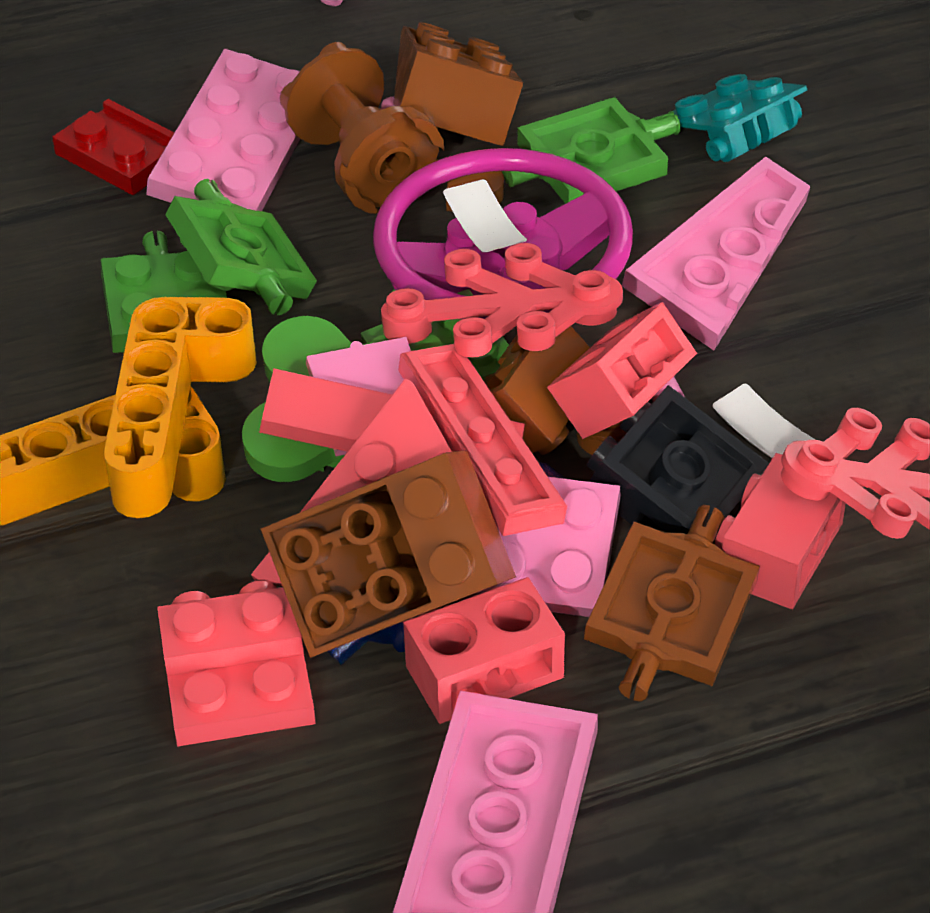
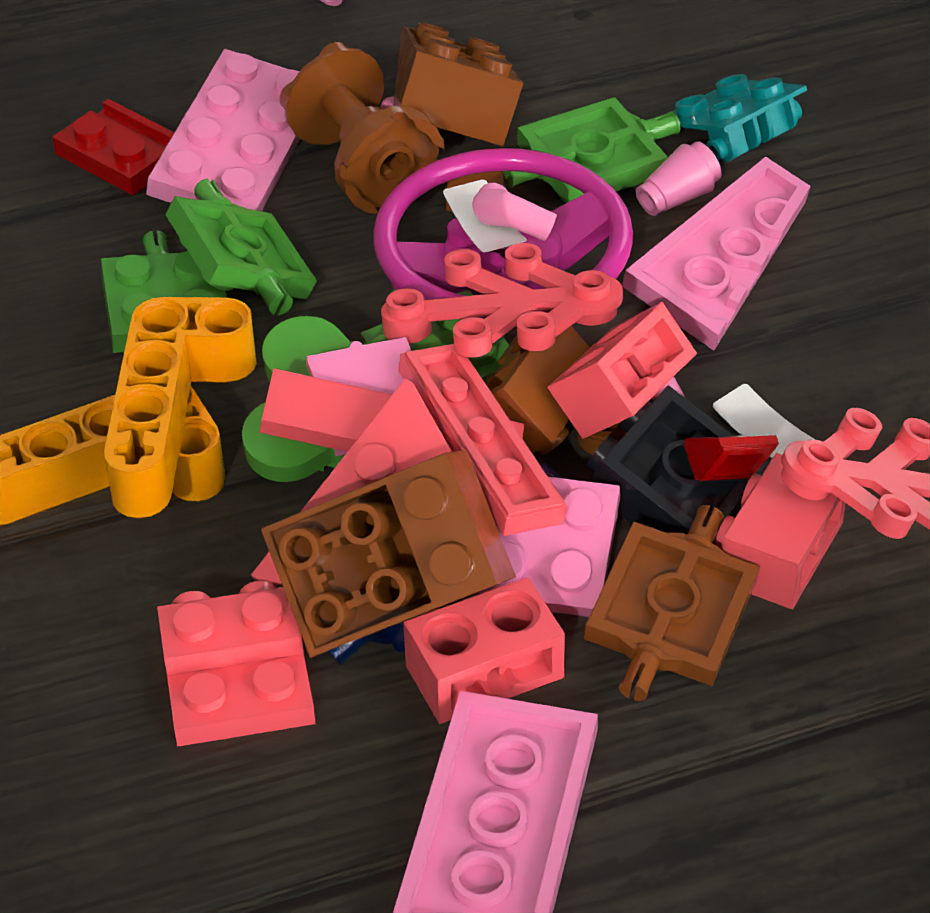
none -> bright pink arm [472,183,557,241]
none -> bright pink cone [636,142,722,216]
none -> red slope [684,435,779,481]

